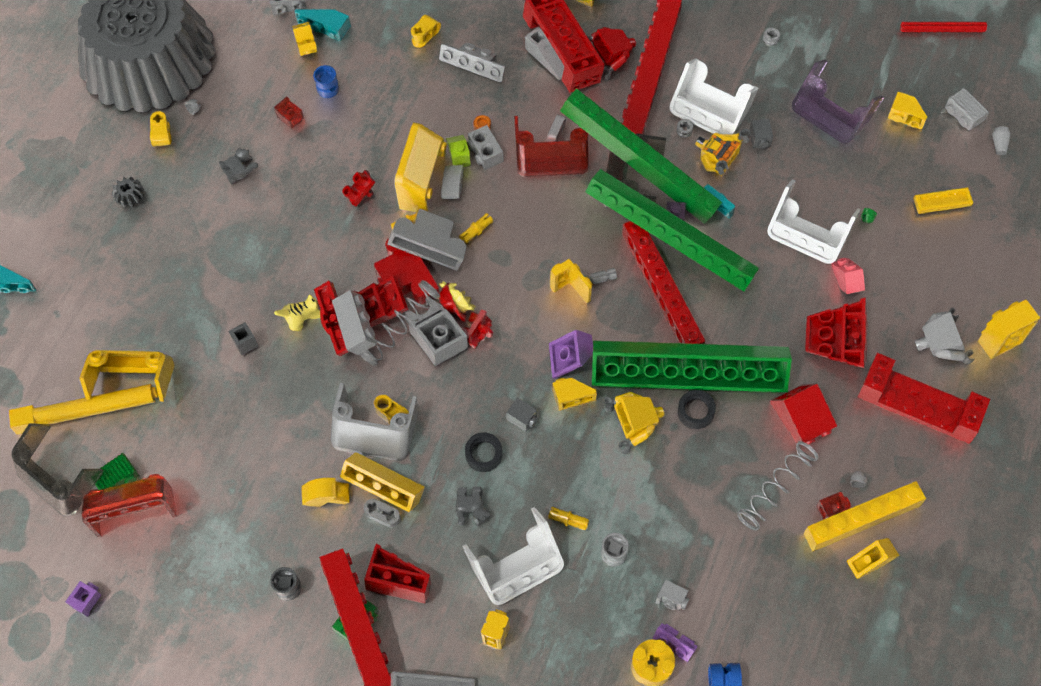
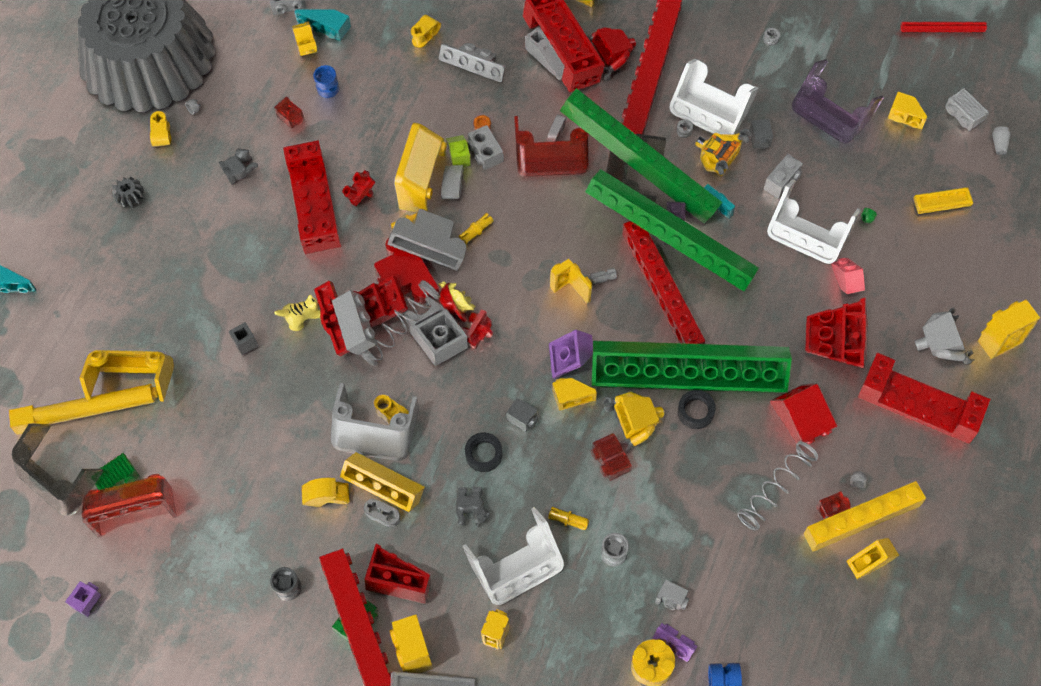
none -> red plate [283,140,341,254]
none -> yellow brick [389,614,433,674]
none -> clear red brick [590,433,632,481]
none -> light grey brick [764,154,803,199]

